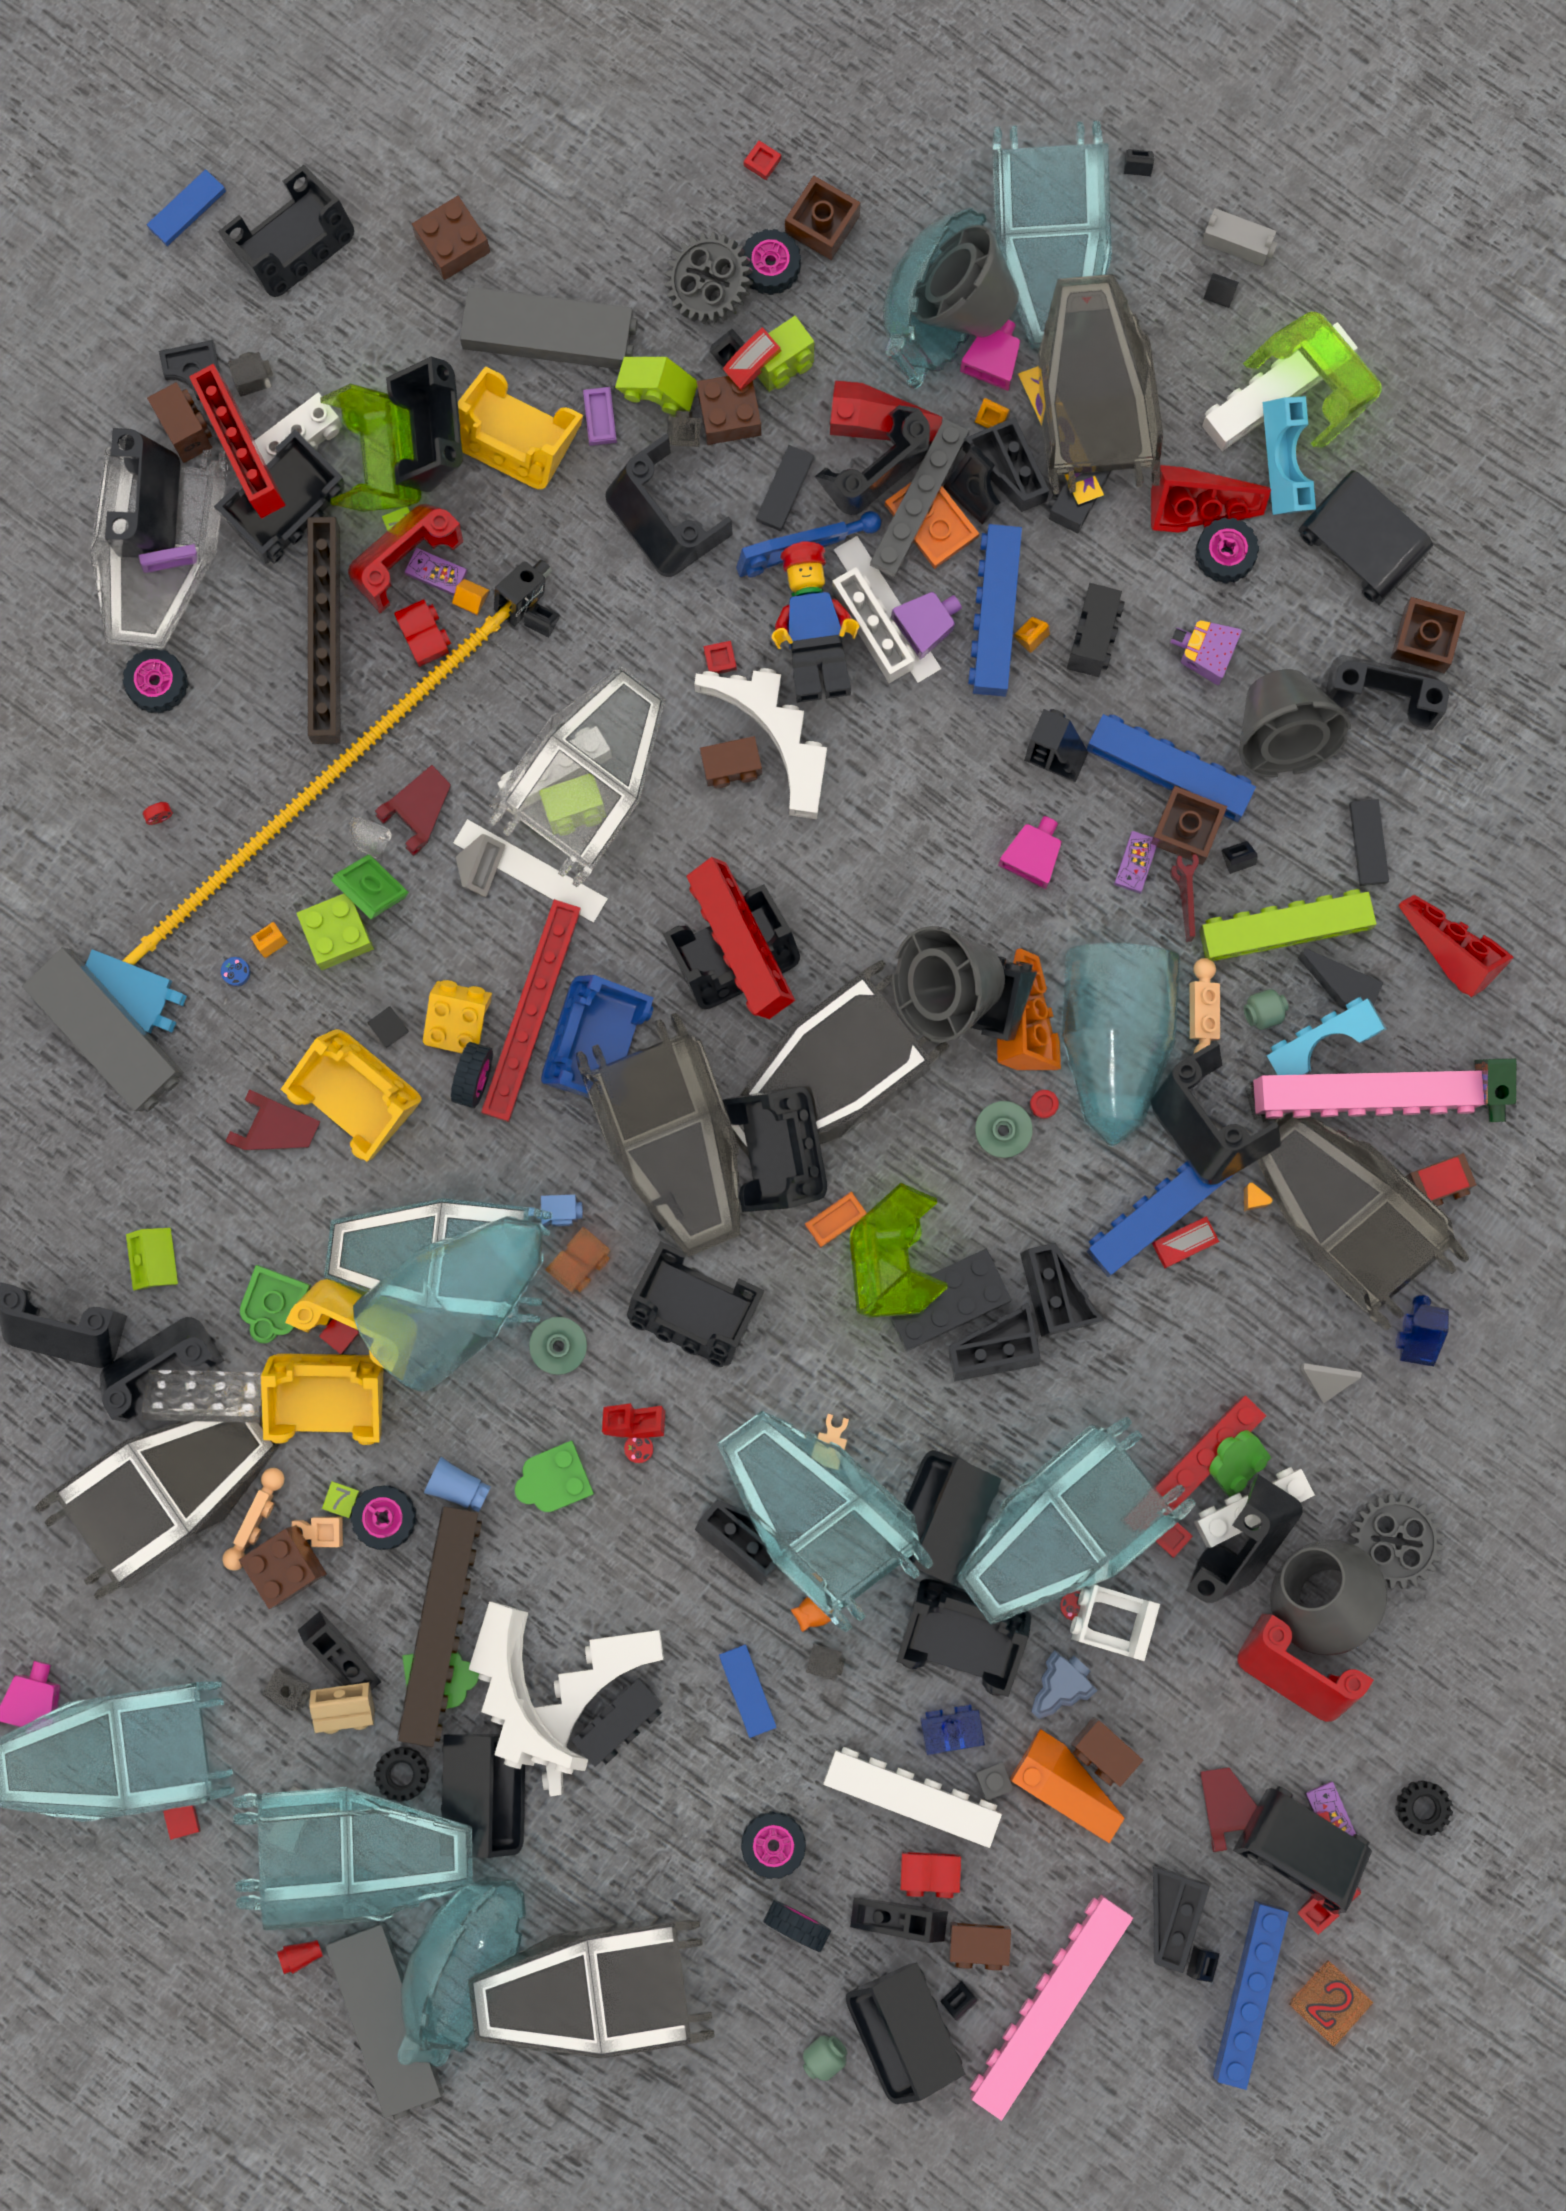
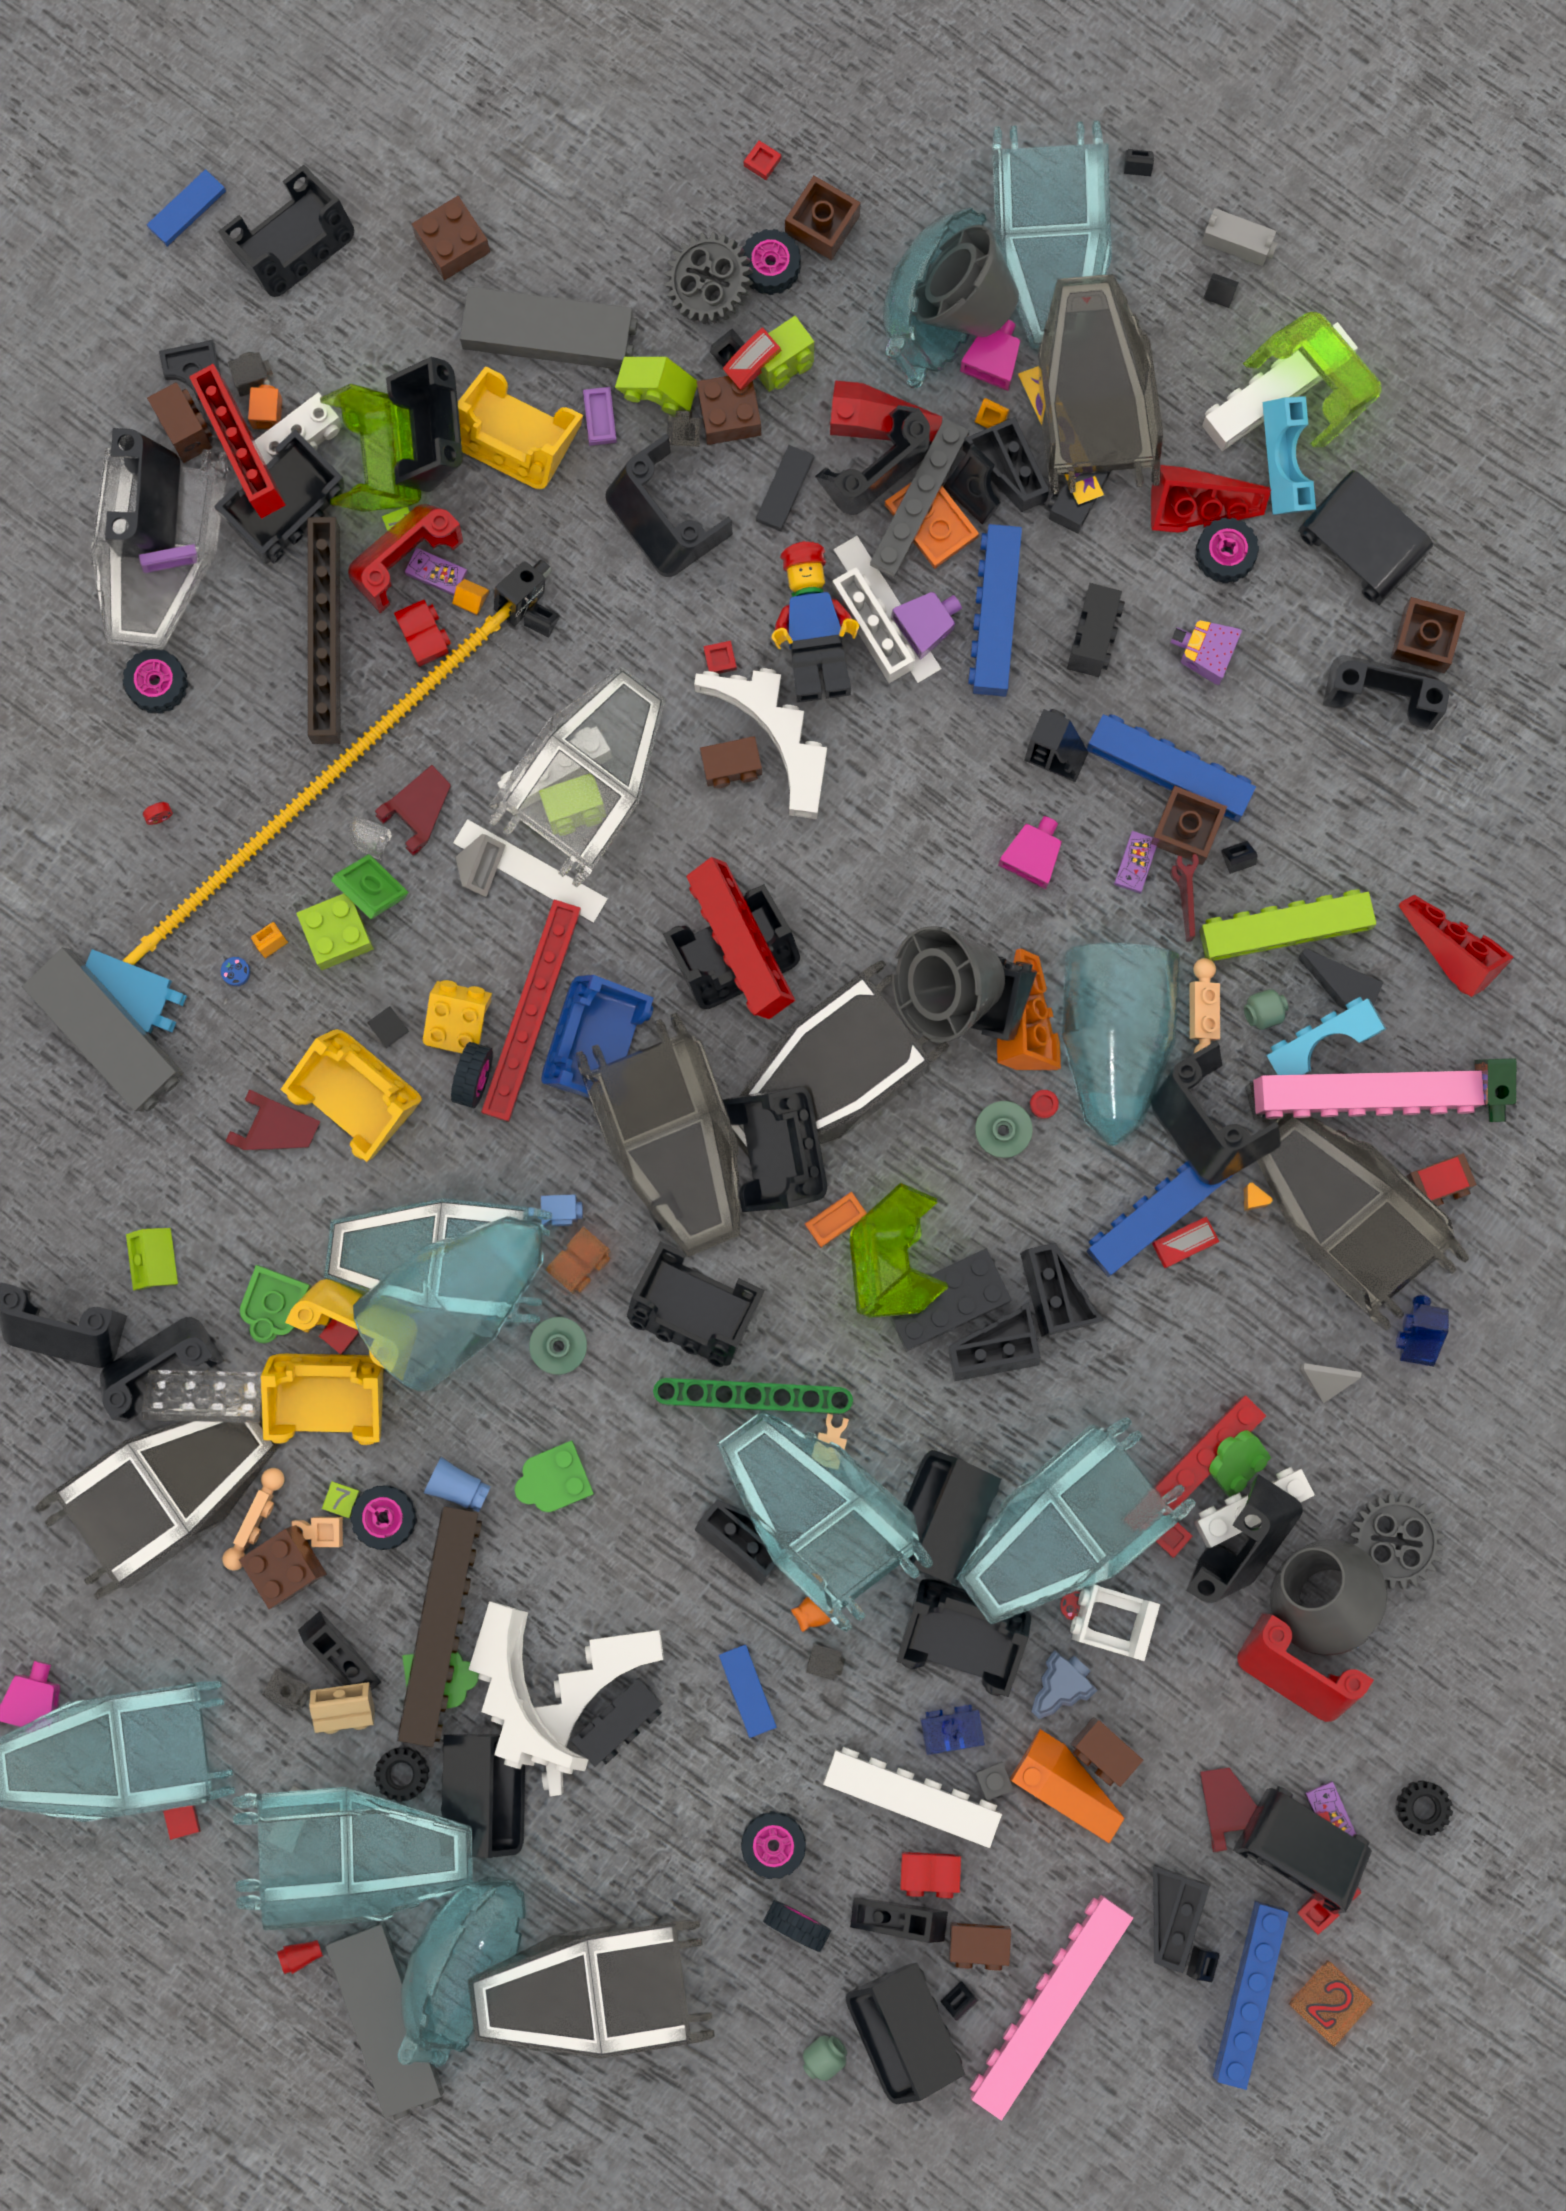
red slope [602,1403,665,1438] -> none
red tile [624,1438,653,1463] -> none
blue plate [736,511,882,578] -> none
light orange slope [1013,617,1050,654] -> none
dark grey cone [1239,669,1351,777] -> none
black tile [1349,799,1389,886] -> none
none -> orange brick [248,385,282,430]
none -> green beam [653,1378,853,1415]

